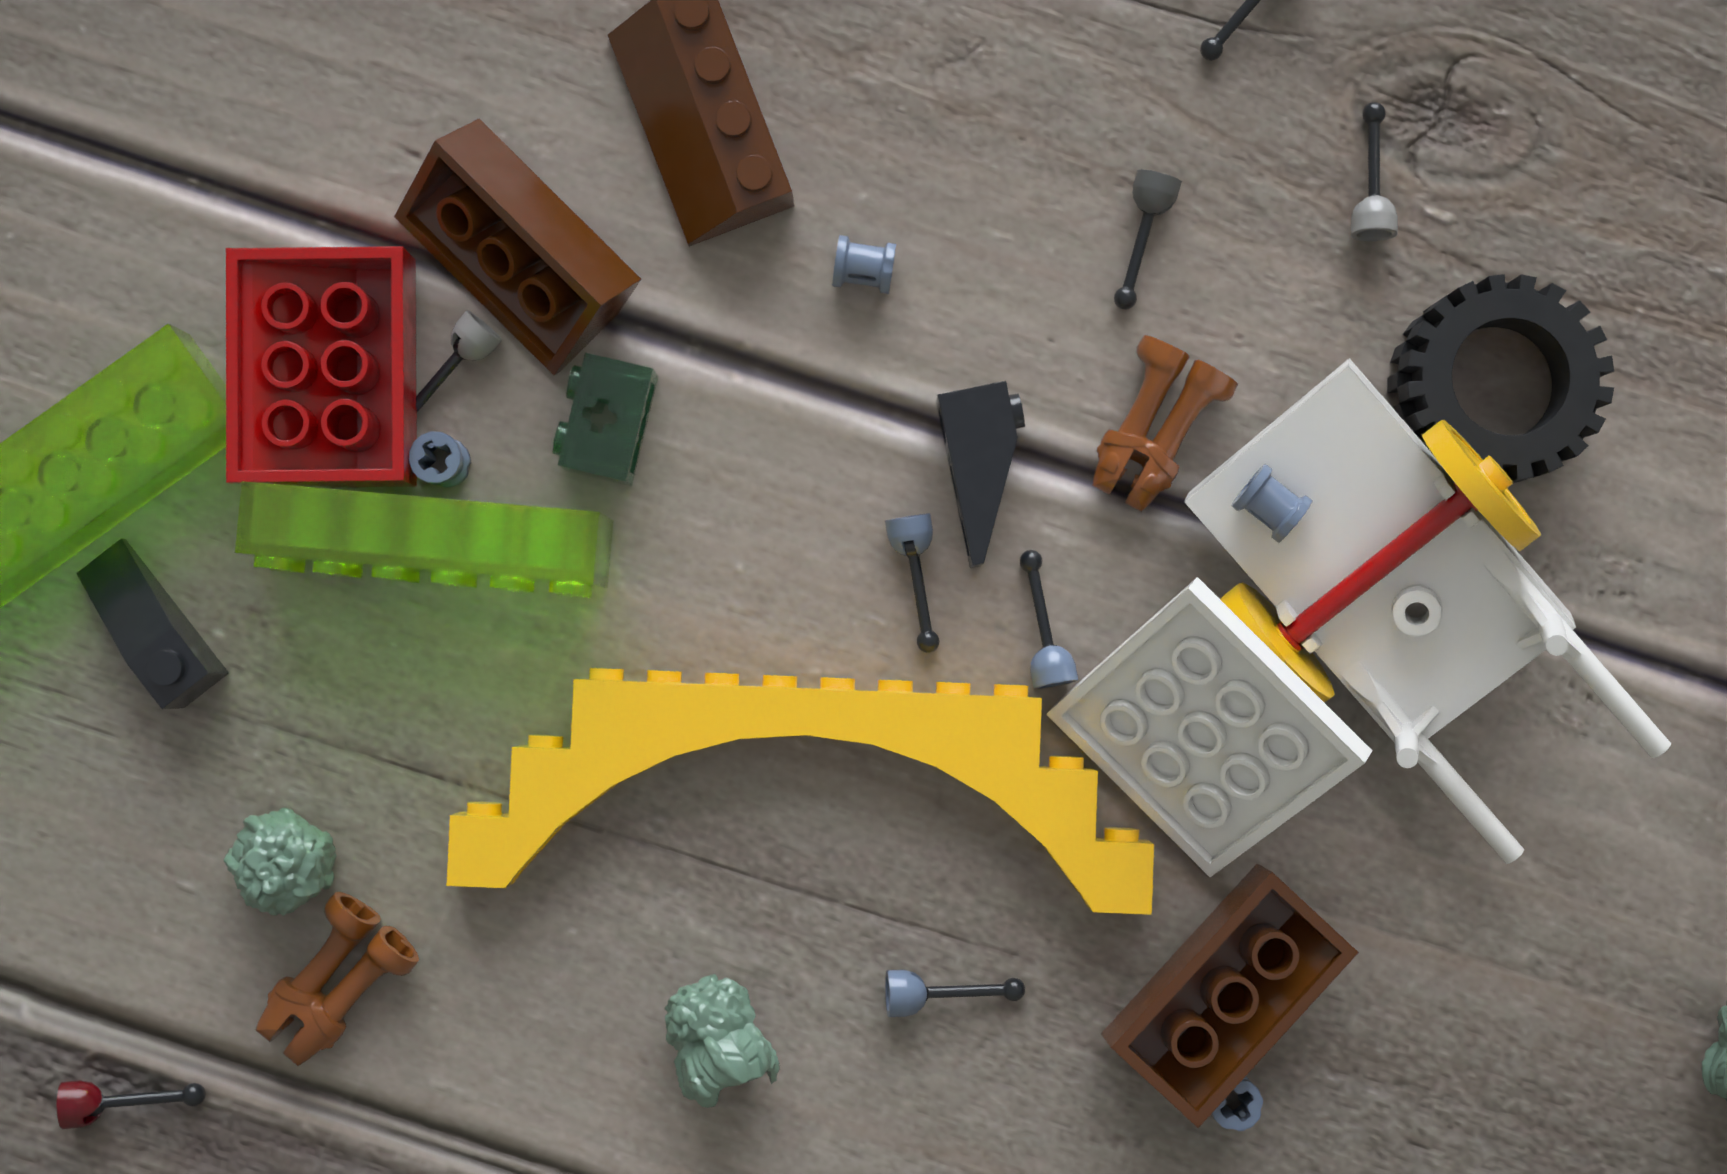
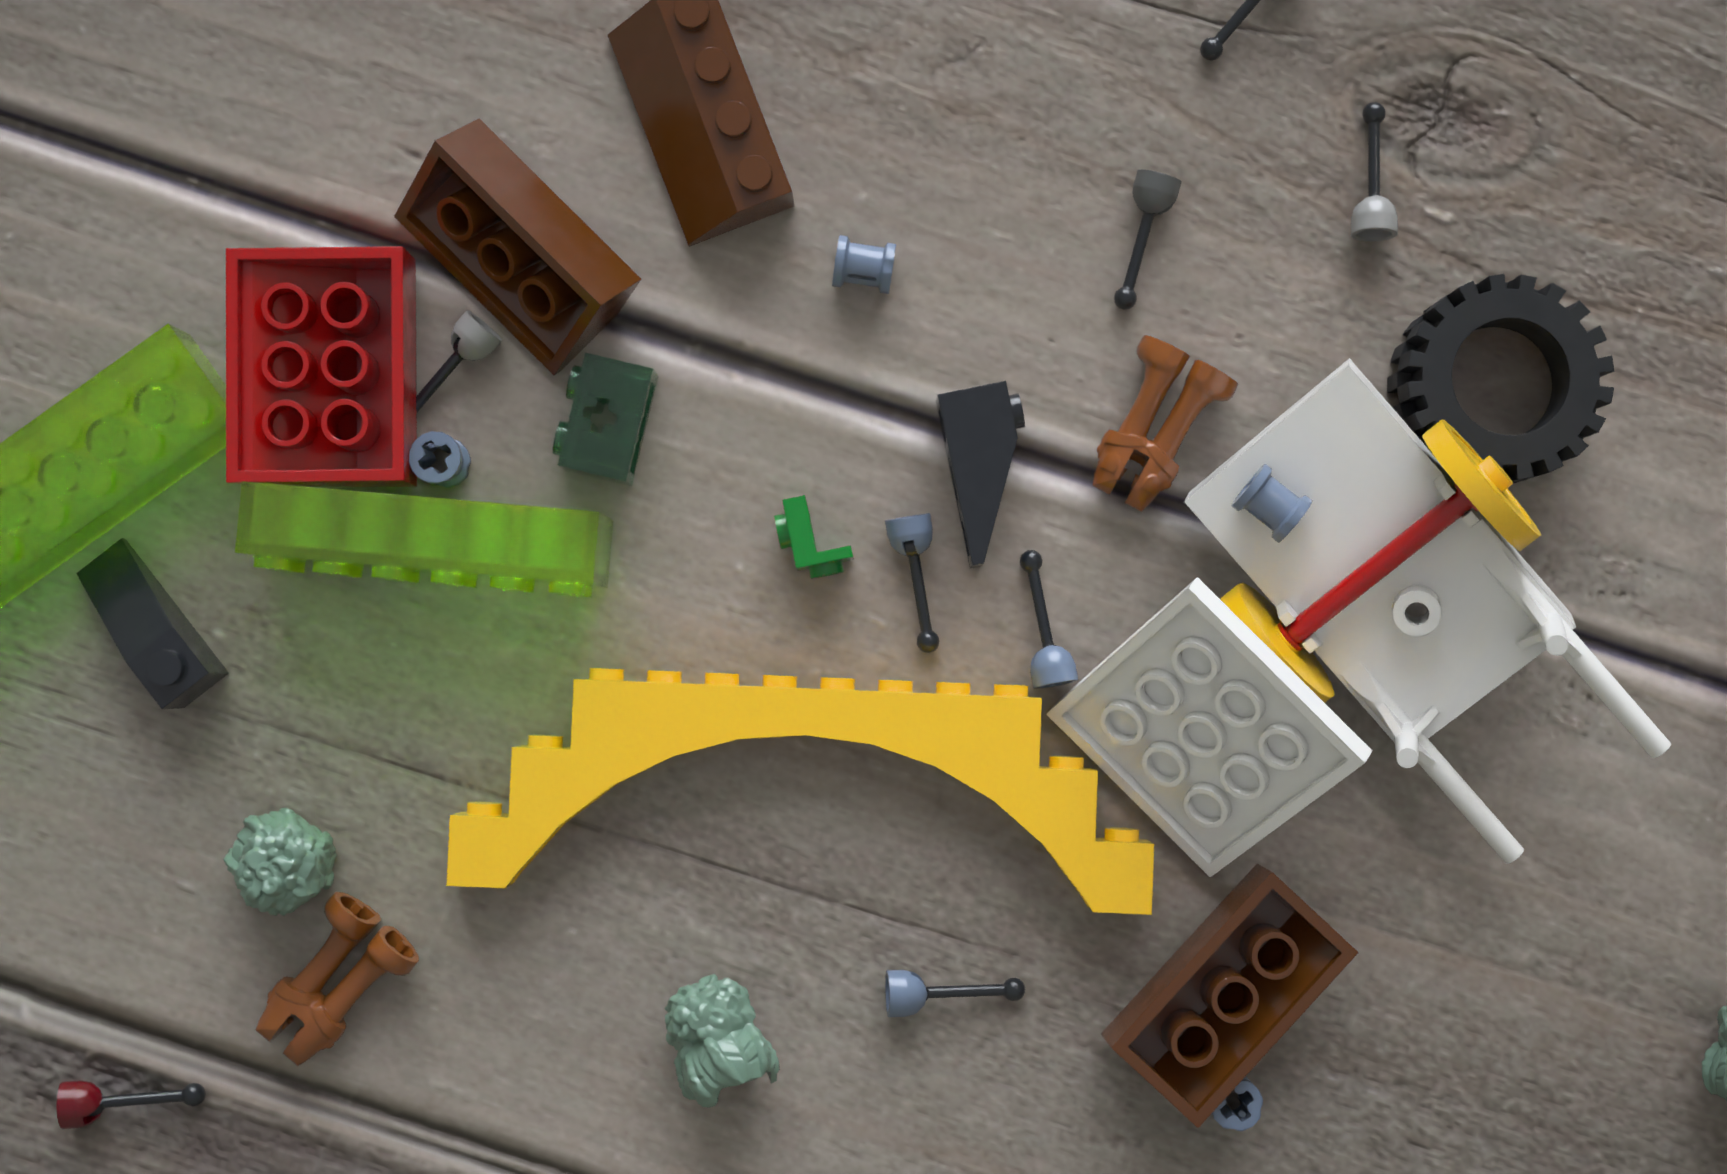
none -> green bracket [774,495,854,579]

